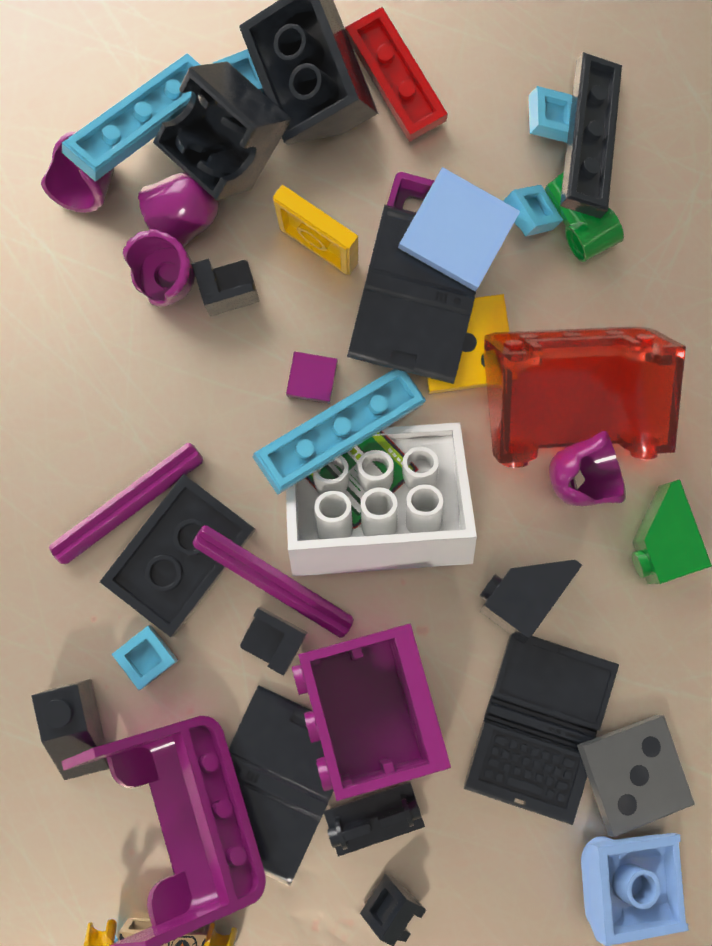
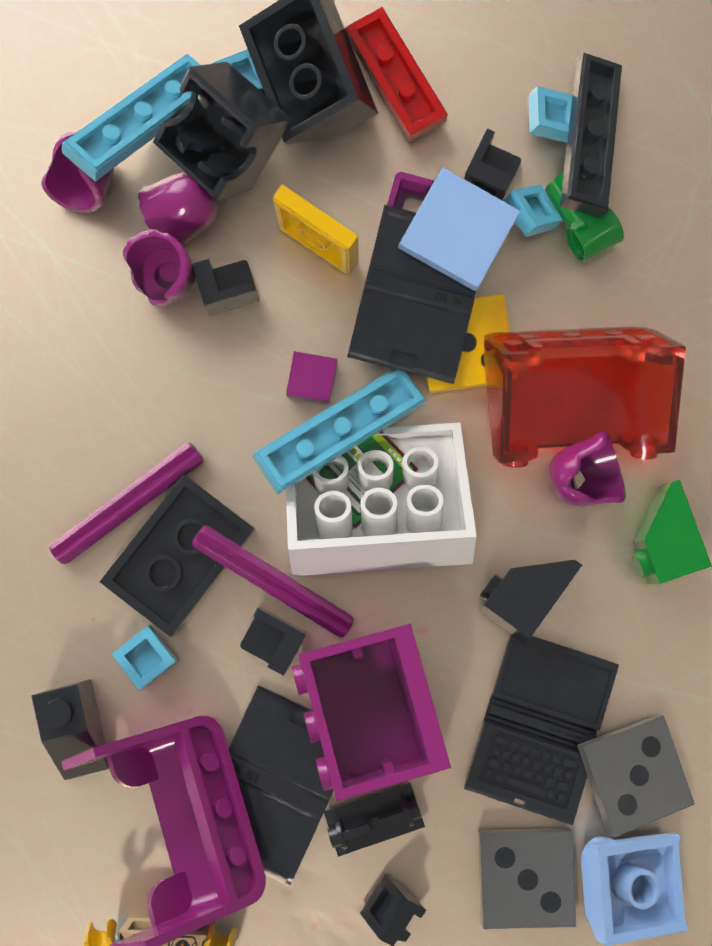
none -> black panel [464,128,521,201]
none -> dark grey tile [478,828,576,929]

